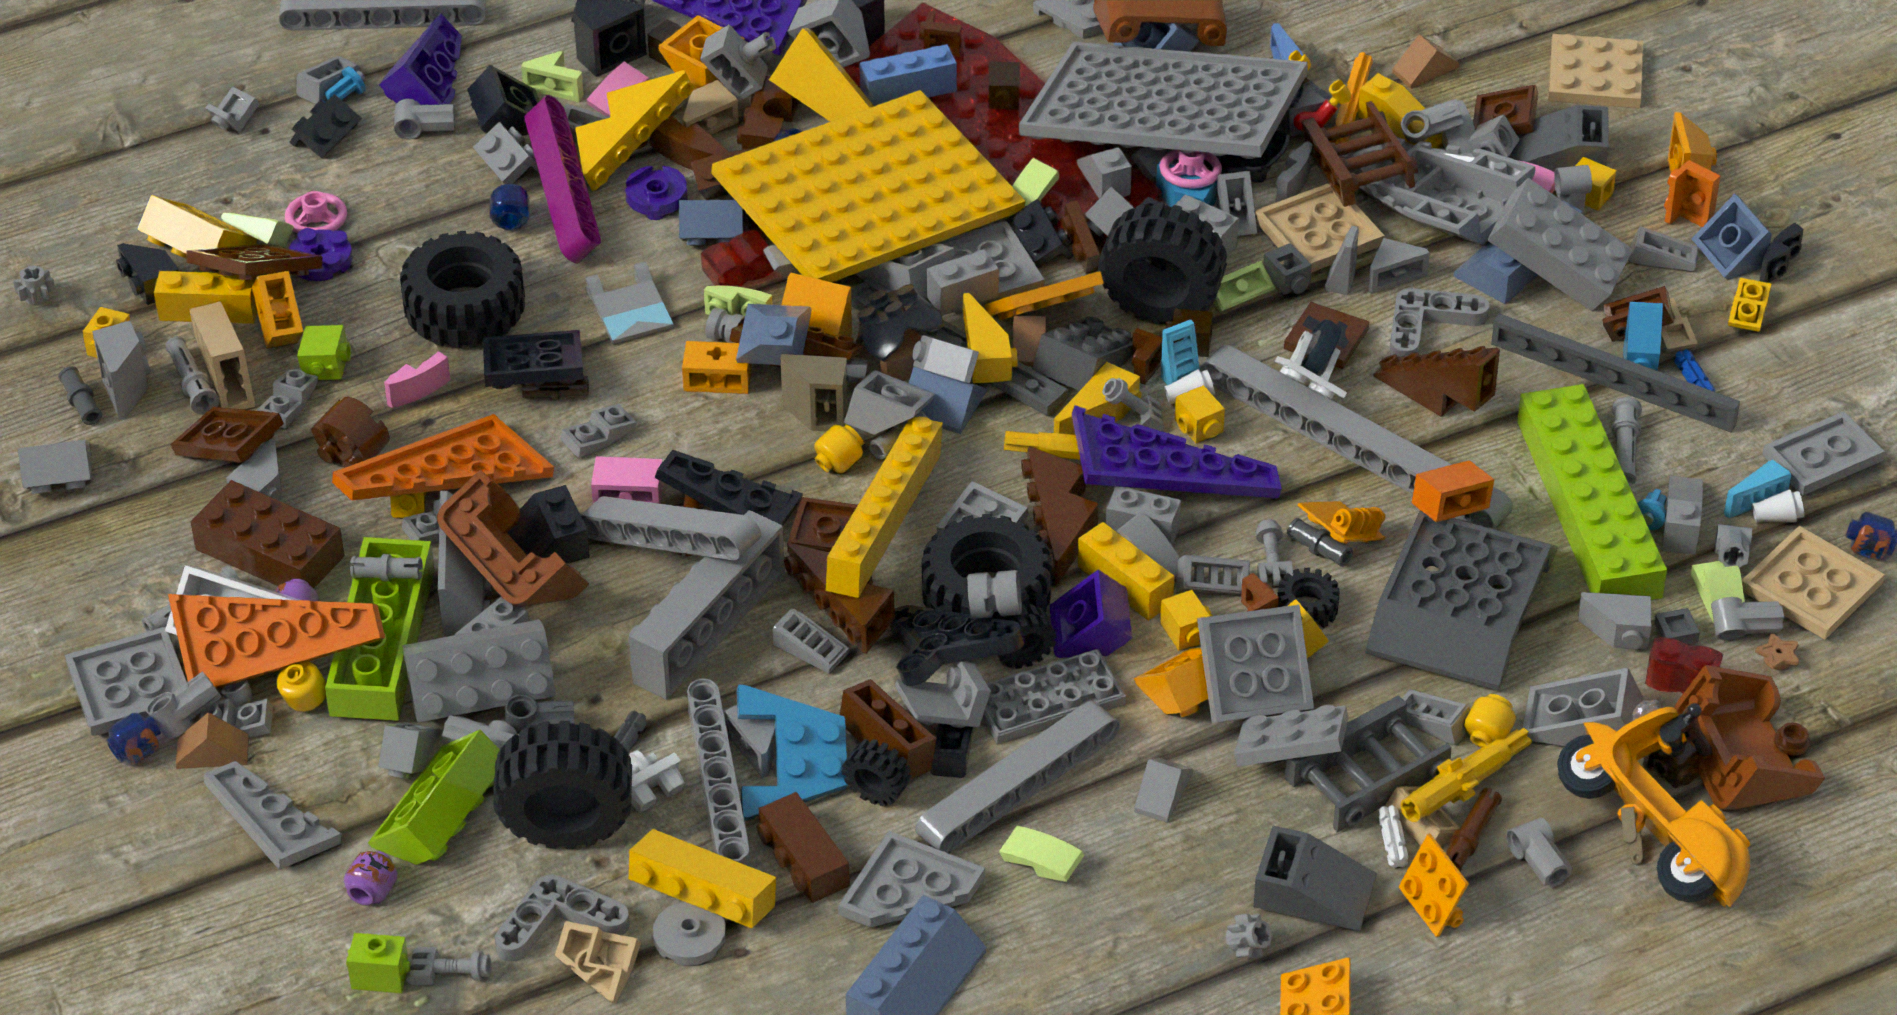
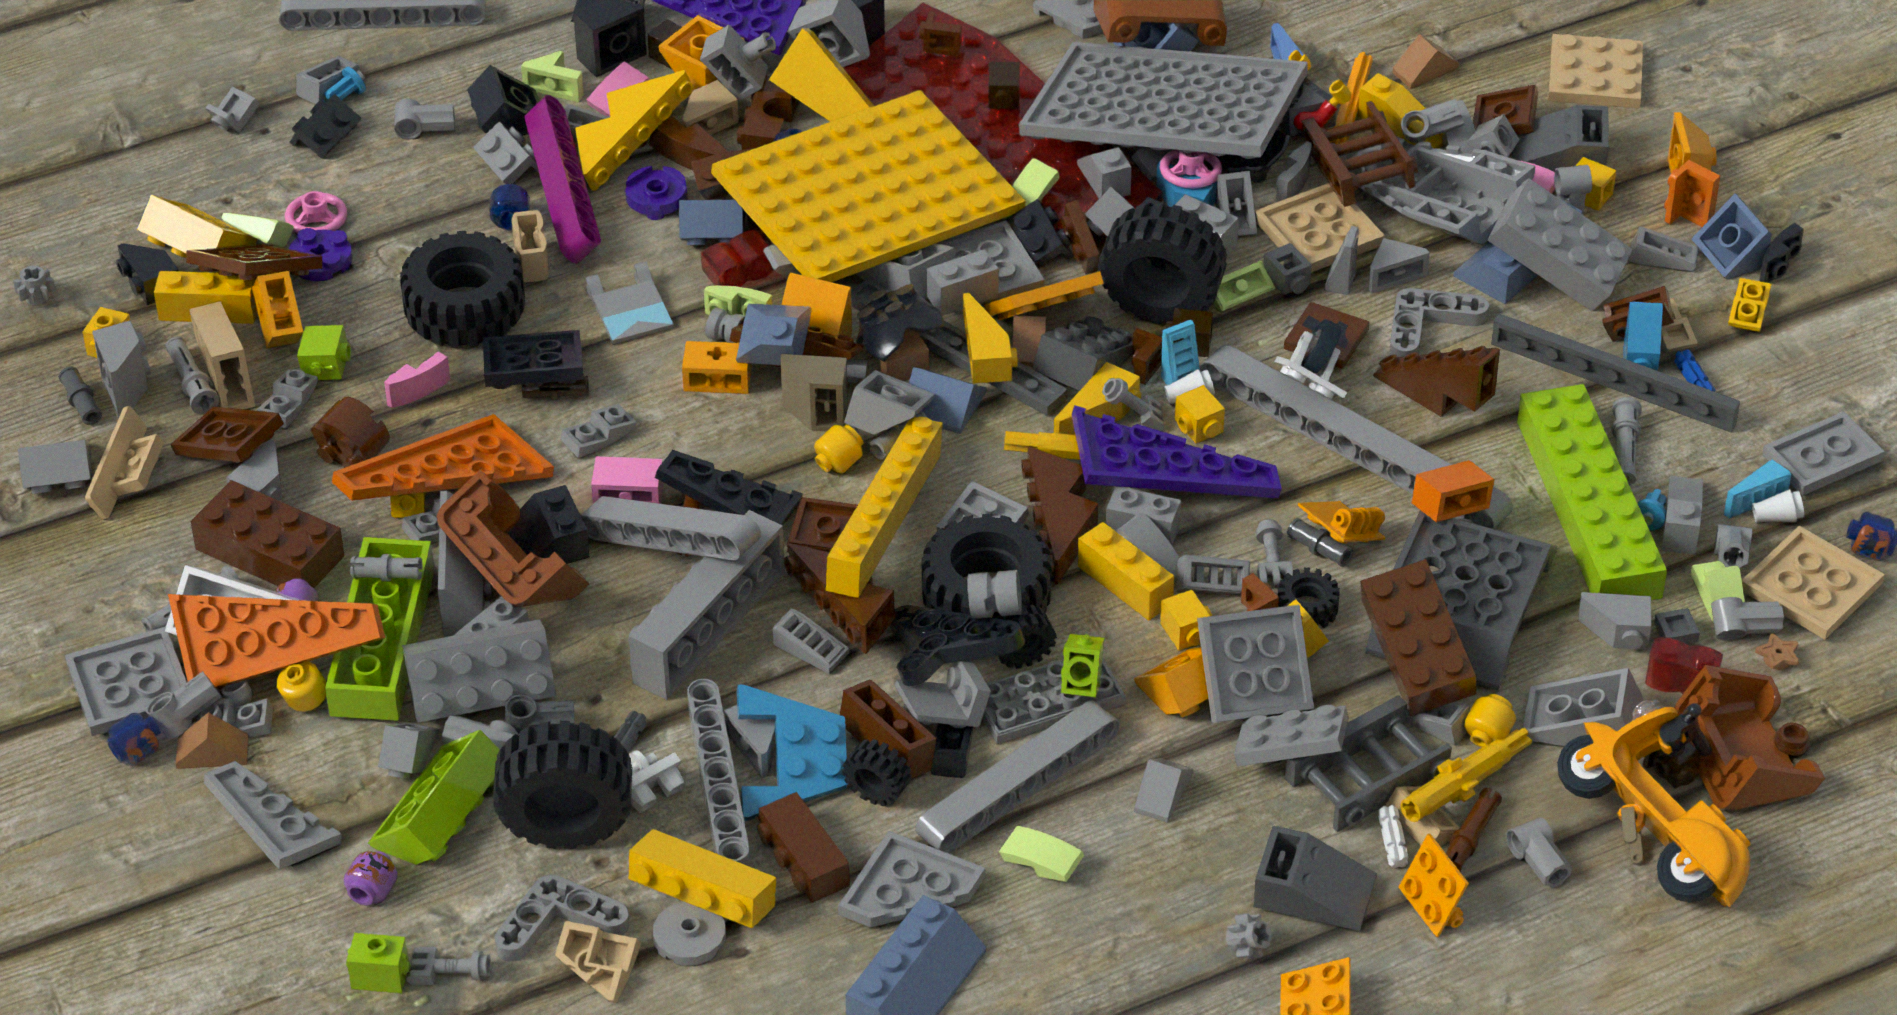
dark purple wedge [379,14,462,105] -> none
medium blue brick [860,45,957,106] -> none
slope [913,335,979,383] -> none
dark purple slope [1049,569,1132,658] -> none
none -> tan bracket [85,406,164,520]
none -> tan brick [512,210,549,283]
none -> lime head [1061,634,1105,697]
none -> reddish brown brick [1360,559,1476,717]

